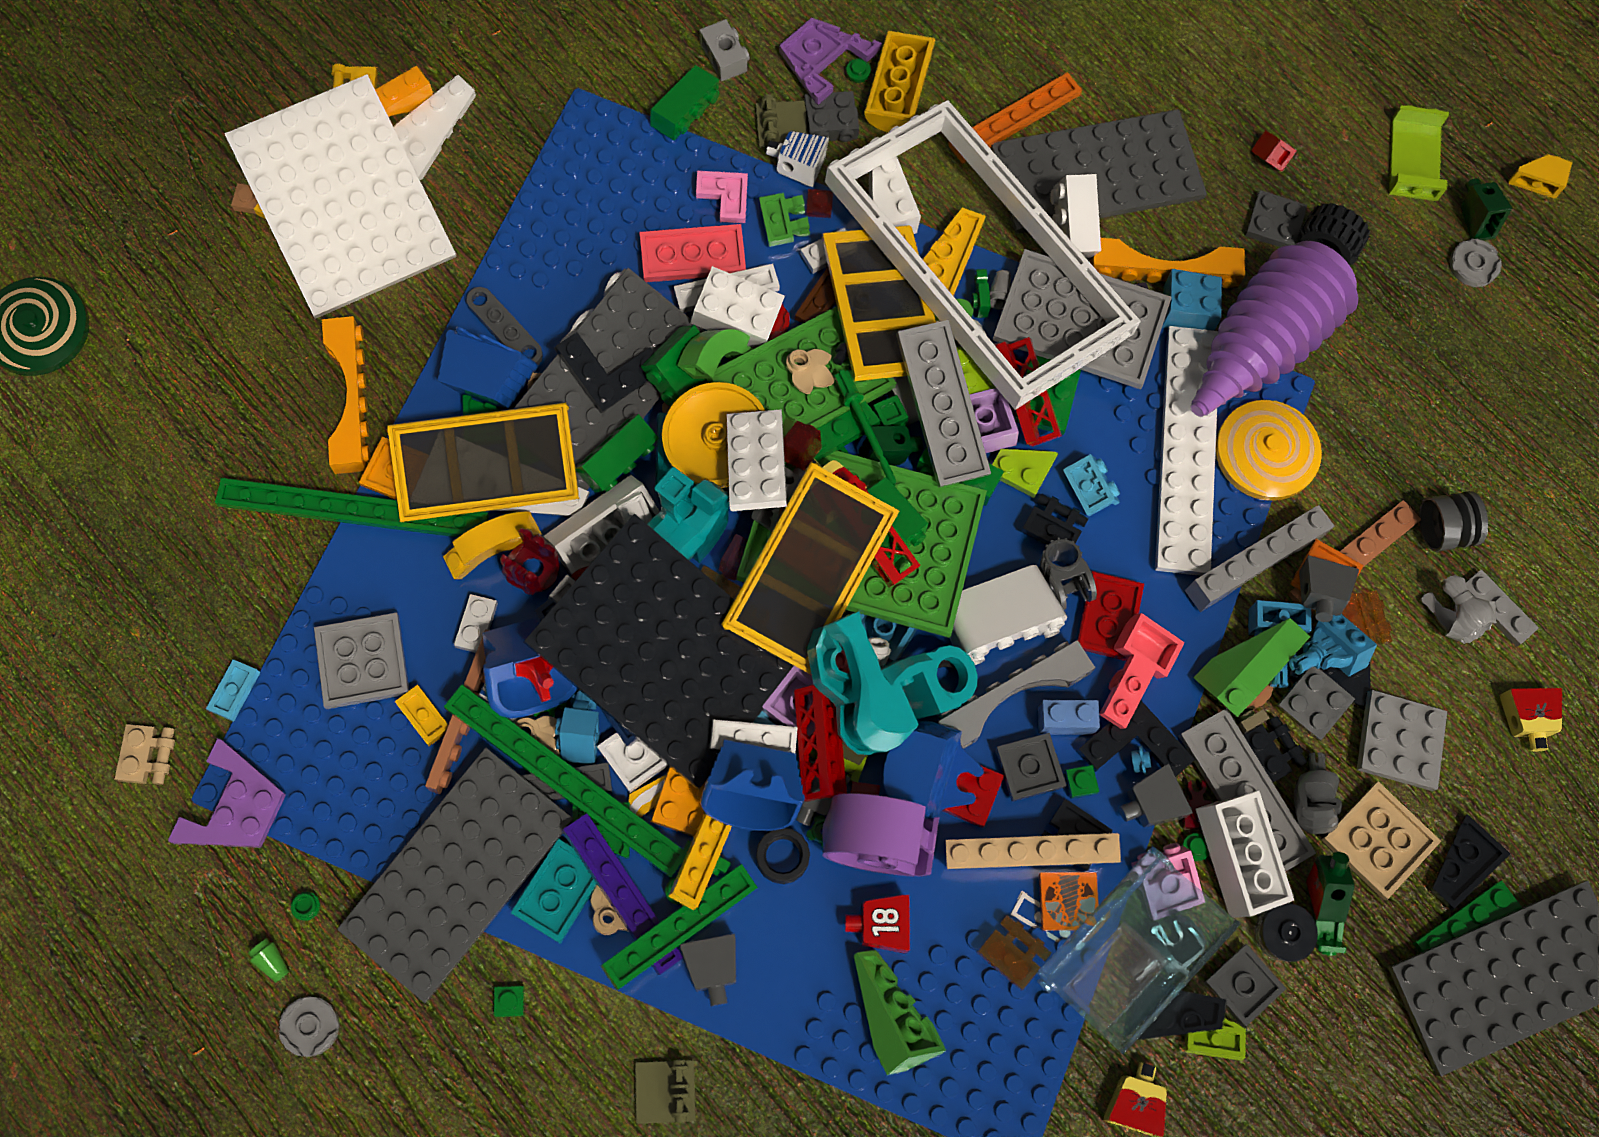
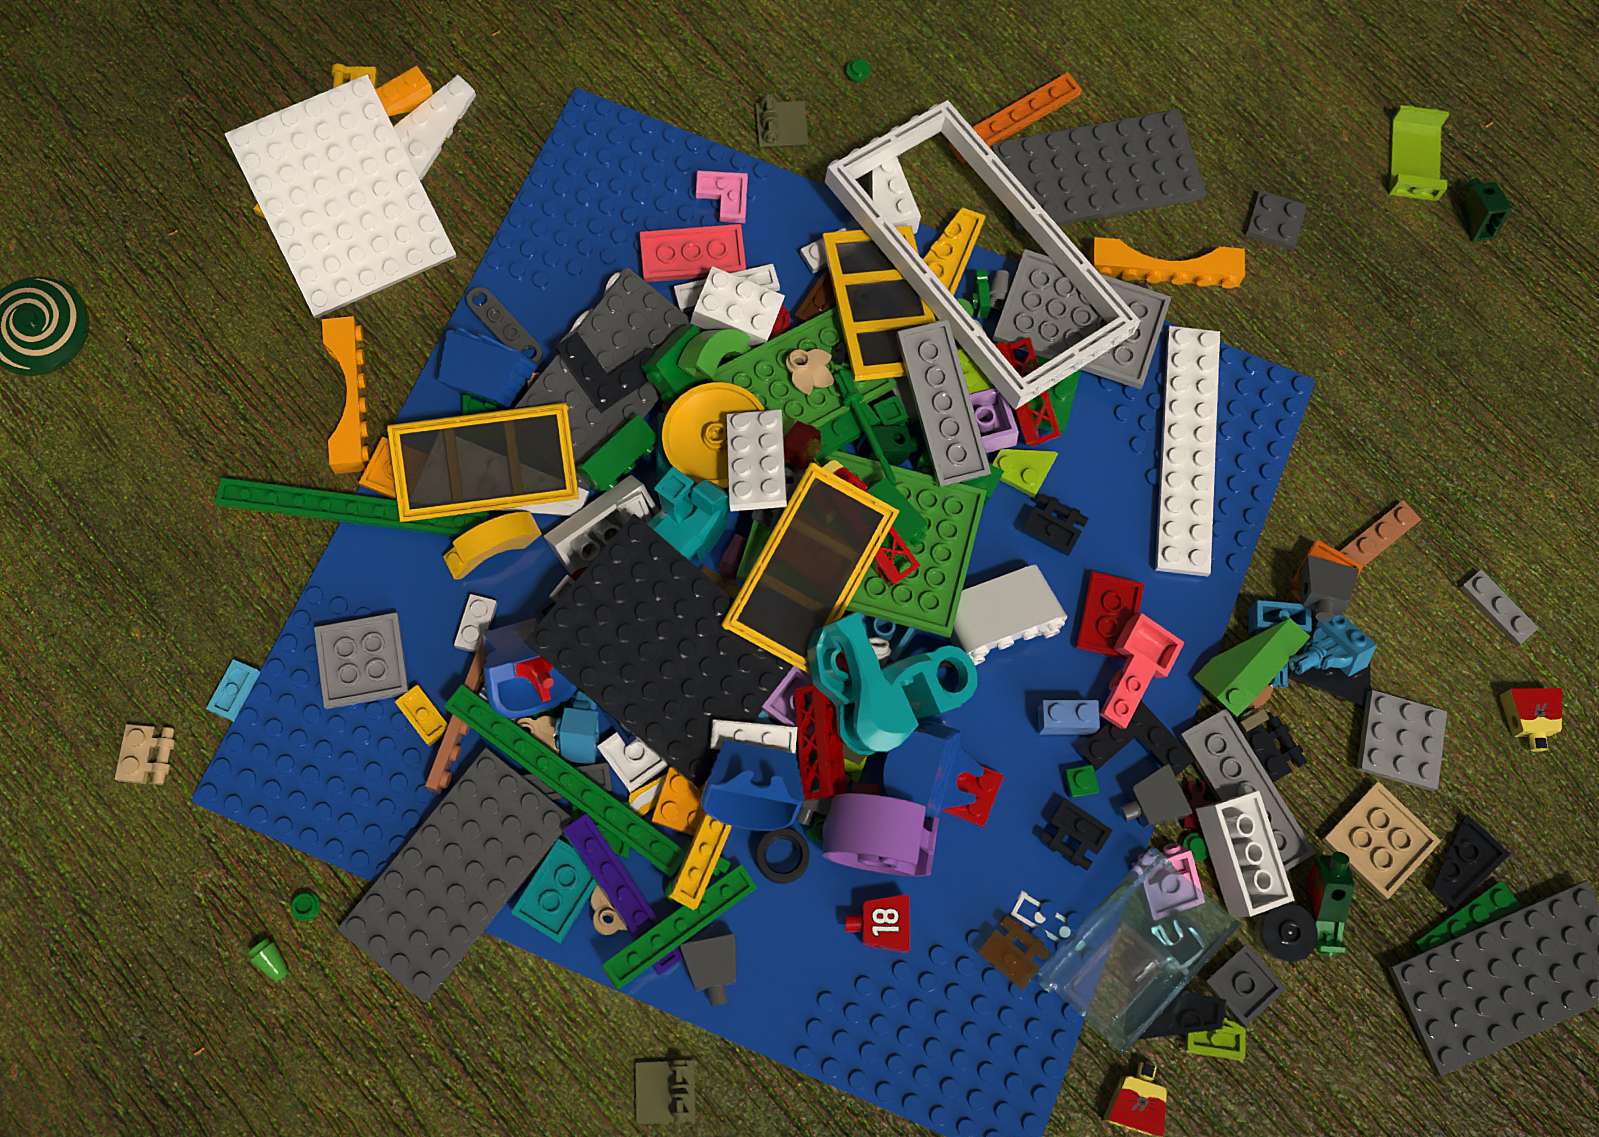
medium lavender wing [168,738,286,848] -> none
medium nougat plate [231,183,258,214] -> none
light grey tile [279,997,340,1057] -> none
green plate [494,986,525,1017] -> none
dark red piece [500,528,560,595] -> none
green brick [650,65,720,141] -> none
light grey brick [700,19,749,82] -> none
bright green plate [759,193,810,247] -> none
white torso [766,131,829,187] -> none
medium lavender wing [779,18,882,105] -> none
dark grey plate [804,91,859,142] -> none
clear red plate [806,189,833,218] -> none
bright green wedge [854,950,946,1075] -> none
yellow brick [864,31,935,132] -> none
light grey arch [938,640,1095,749] -> none
tan brick [946,833,1121,869] -> none
dark grey plate [995,733,1066,802] -> none
dark grey piece [1039,538,1097,610] -> none
tile [1039,872,1100,931] -> none
white brick [1051,174,1101,260] -> none
medium azure bracket [1063,454,1120,516] -> none
dark azure plate [1131,746,1151,775] -> none
dark azure brick [1162,269,1222,331] -> none
light grey arch [1185,505,1335,612] -> none
medium lavender cone [1191,241,1358,417] -> none
yellow dish [1216,400,1322,501] -> none
red panel [1251,130,1297,172] -> none
dark grey plate [1276,667,1355,741] -> none
dark grey piece [1294,752,1342,834] -> none
black tyre [1297,203,1370,266] -> none
clear orange plate [1341,591,1392,644] -> none
dark grey wheel [1419,491,1488,552] -> none
light grey piece [1420,575,1497,644] -> none
light grey tile [1449,239,1502,287] -> none
yellow slope [1508,154,1572,199] -> none

